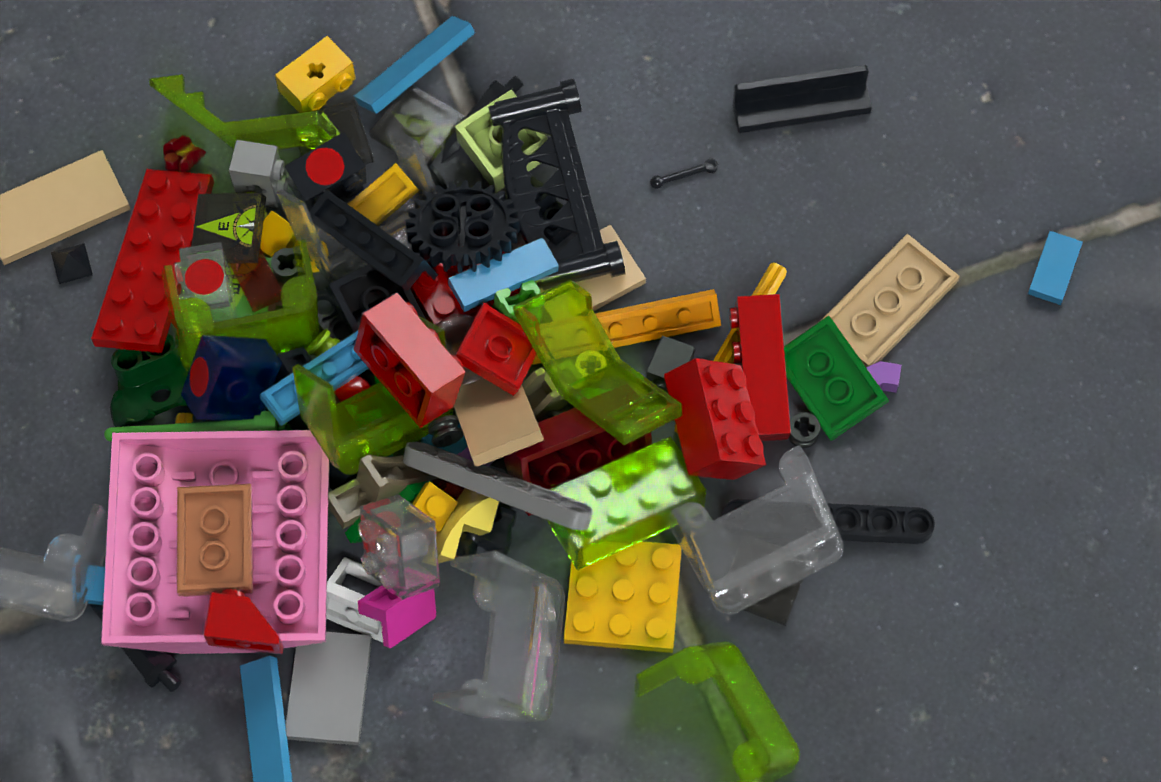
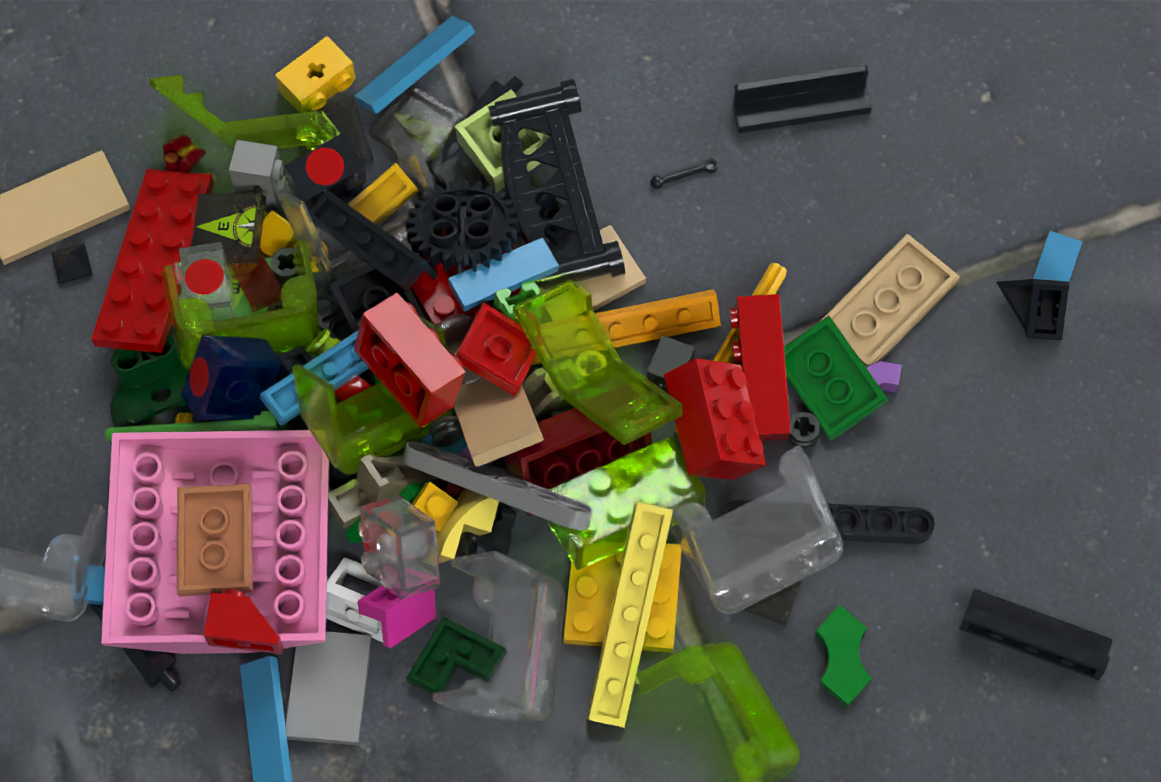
none -> dark green tile [406,617,507,698]
none -> light yellow plate [586,501,673,727]
none -> green tile [815,605,872,708]
none -> black panel [960,589,1112,681]
none -> black slope [996,279,1069,341]

